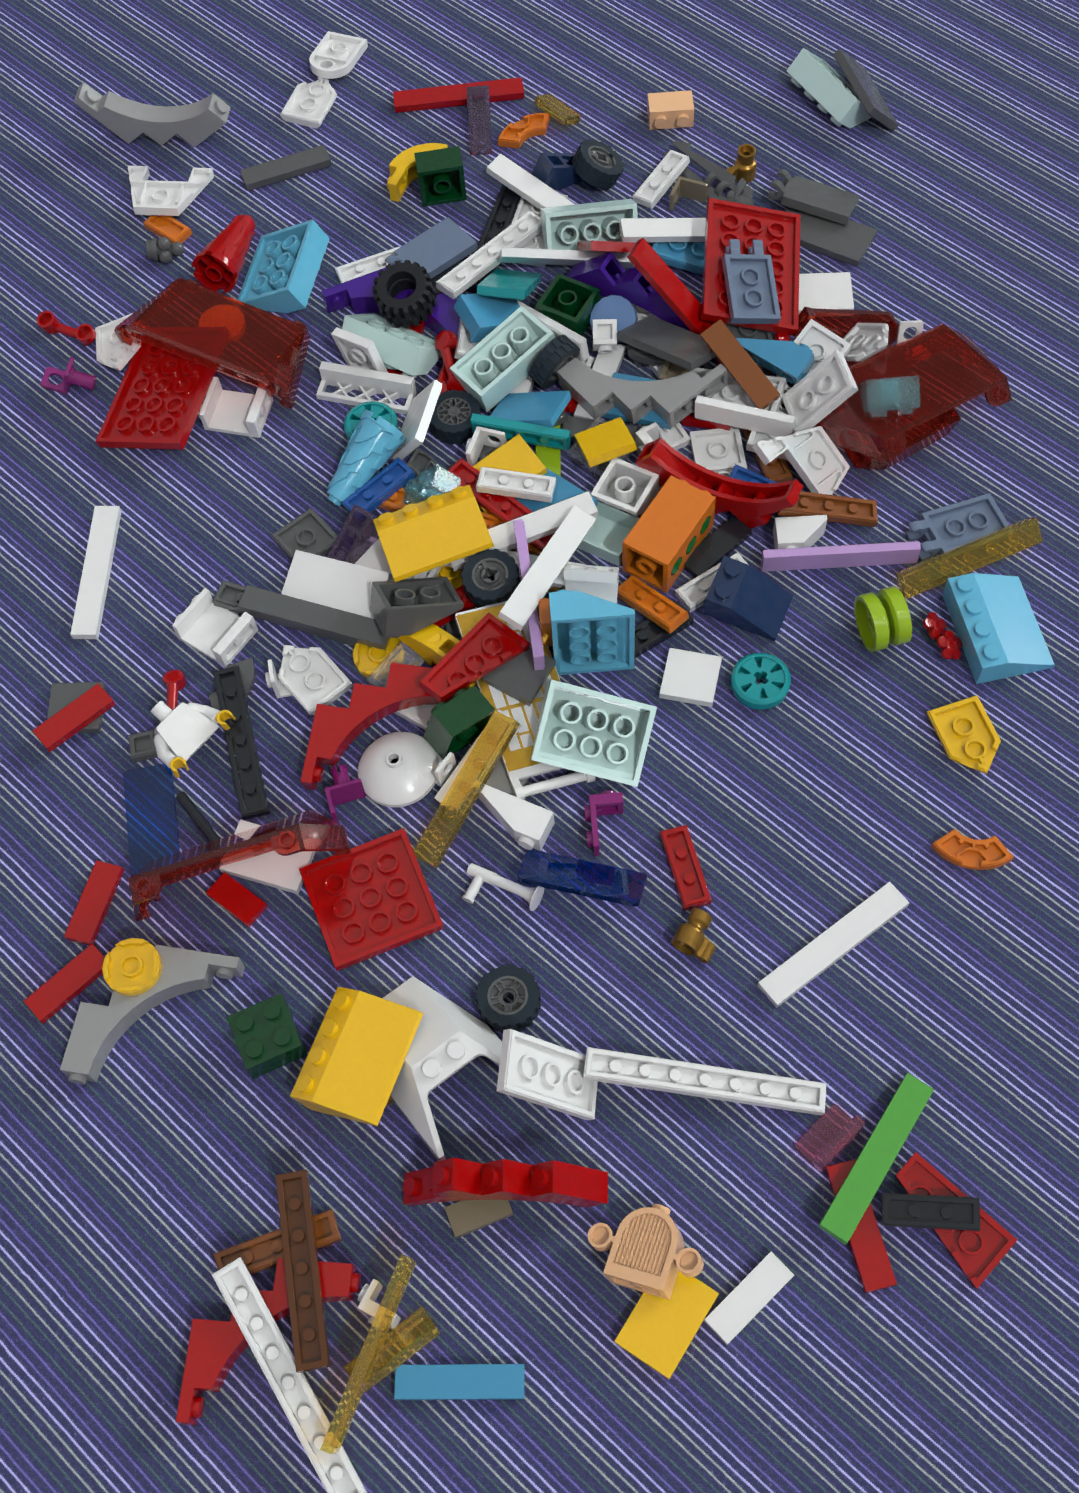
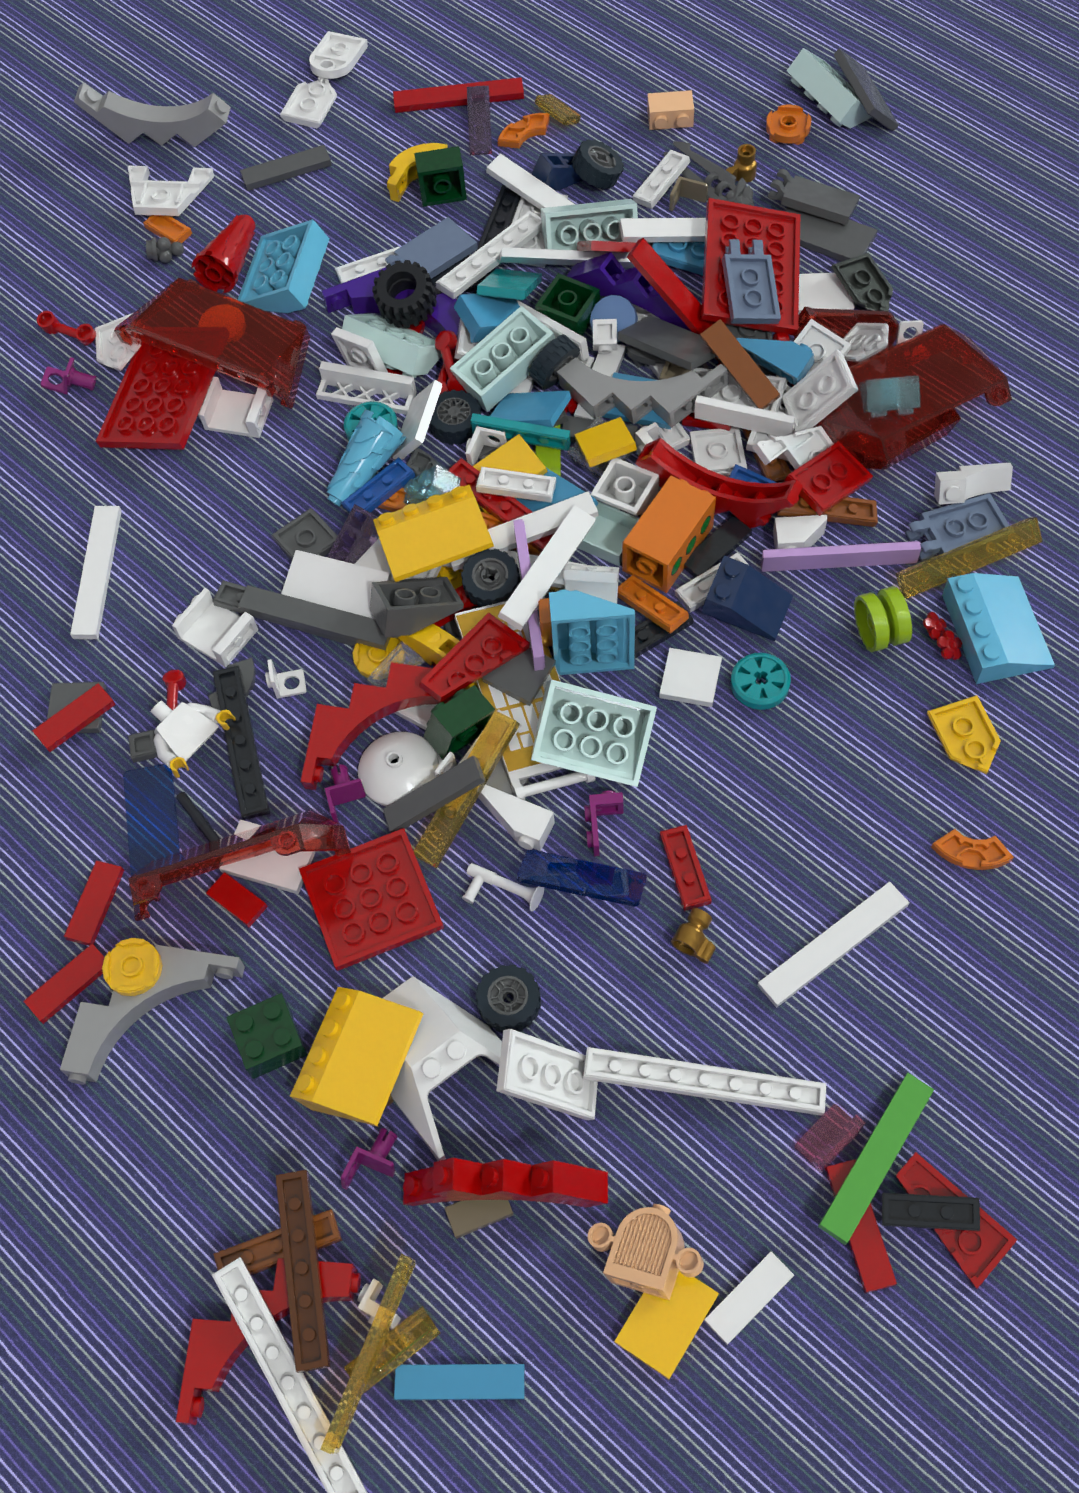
white tile [278,645,352,715] -> none
none -> magenta bracket [340,1128,398,1190]
none -> dark grey tile [383,755,485,833]
none -> orange plate [766,104,811,145]
none -> red tile [785,441,873,516]
none -> pearl dark grey tile [831,253,893,317]
none -> white slope [934,463,1013,505]

